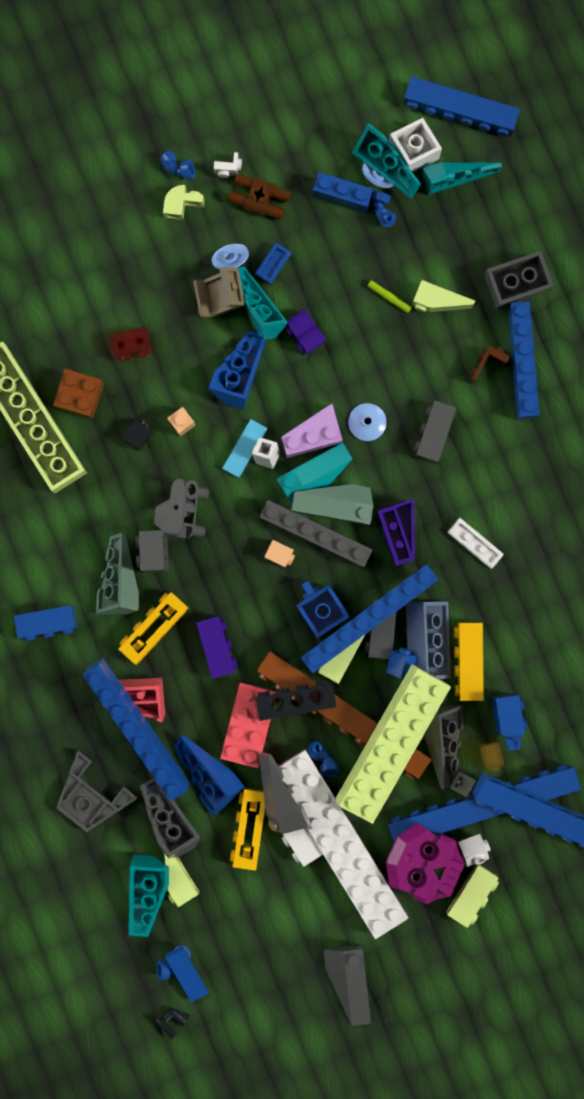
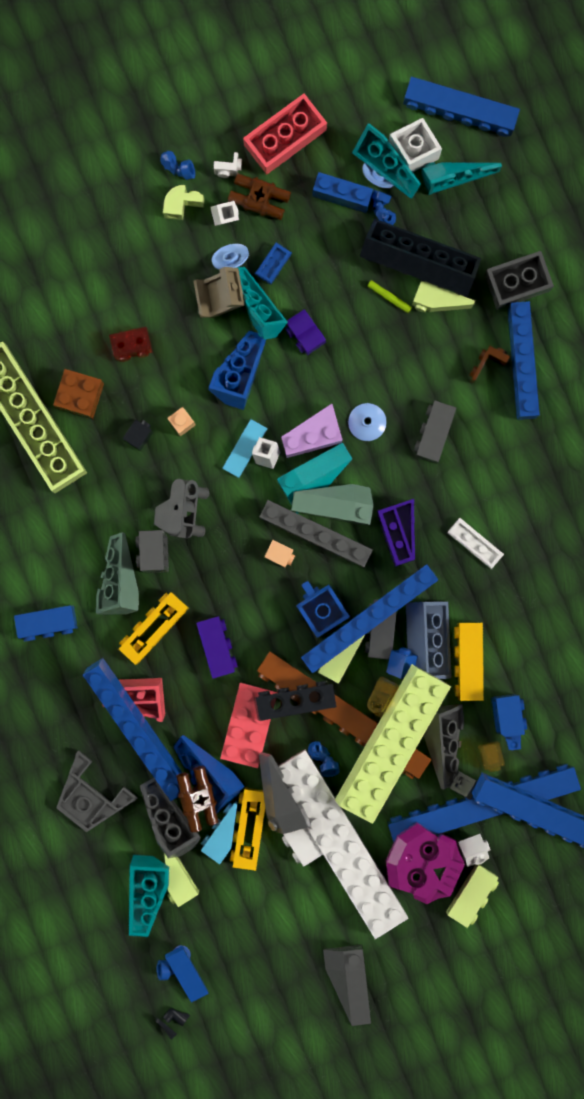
none -> reddish brown pin [176,766,219,832]
none -> medium azure slope [201,801,238,864]
none -> white brick [210,201,239,226]
none -> coral brick [243,93,327,175]
none -> black brick [360,218,481,296]
none -> clear yellow piece [367,676,400,718]

